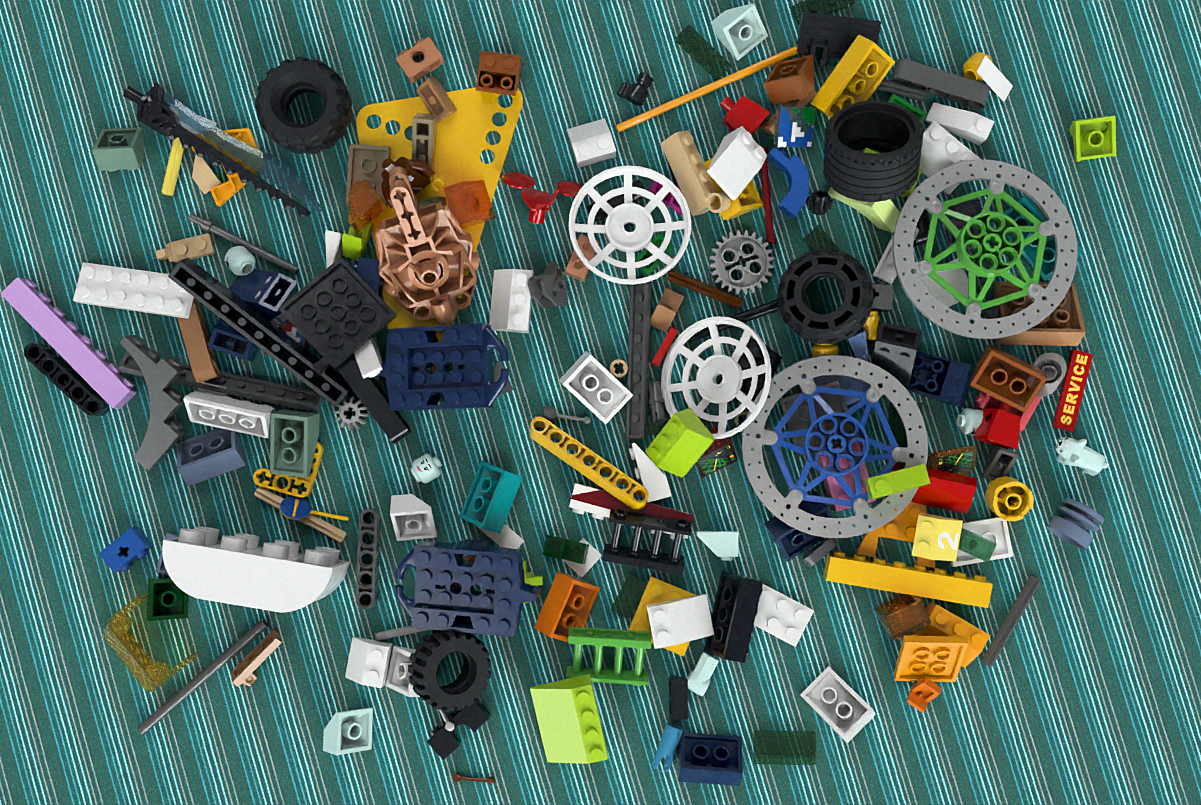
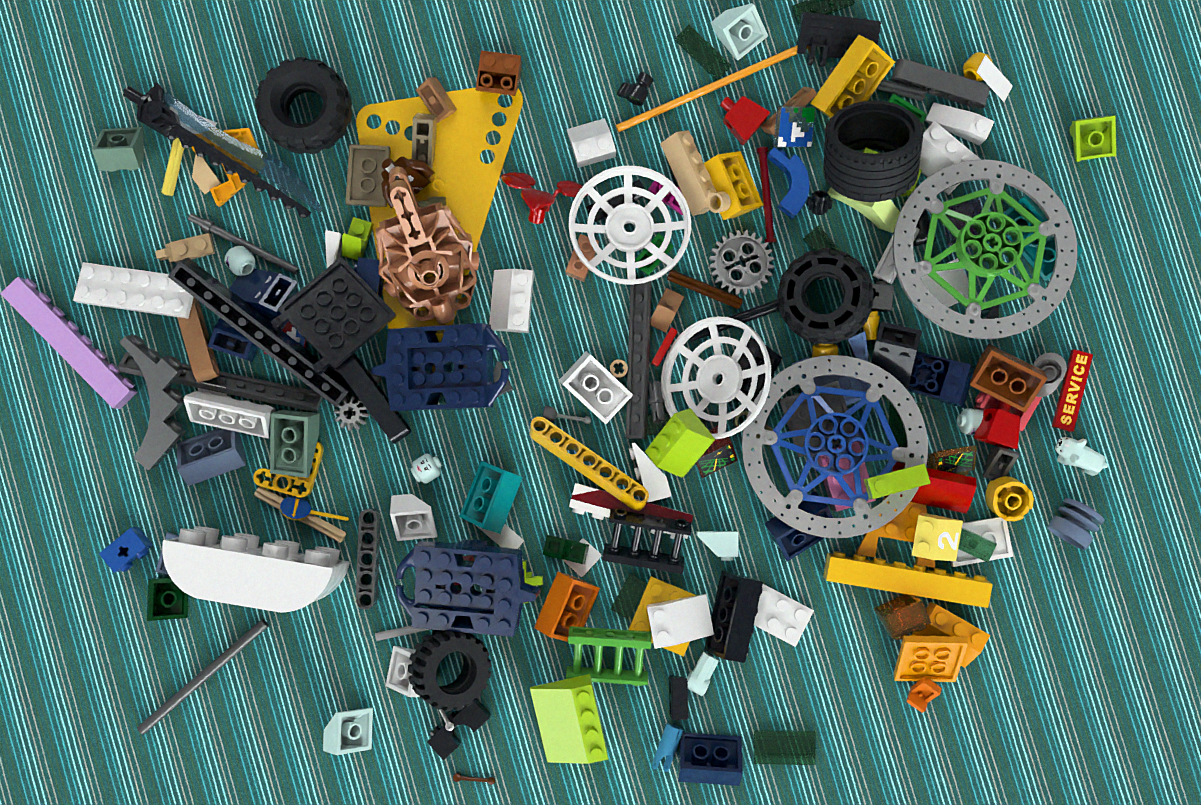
black beam [24,343,109,416] -> none
clear yellow windscreen [103,593,200,691] -> none
medium nougat hinge [230,629,282,687] -> none
white slope [345,637,393,688] -> none
clear orange slope [348,179,386,234] -> none
white slope [354,337,382,378] -> none
nougat brick [396,37,445,84] -> none
clear orange slope [443,180,496,229] -> none
dark grey hinge [528,261,568,308] -> none
white slope [707,126,767,200] -> none
dark orange slope [764,55,814,105] -> none
white slope [800,666,876,743] -> none
dark grey beam [802,538,838,567] -> none
dark grey axle [981,576,1041,667] -> none
medium nougat slope [994,281,1086,346] -> none

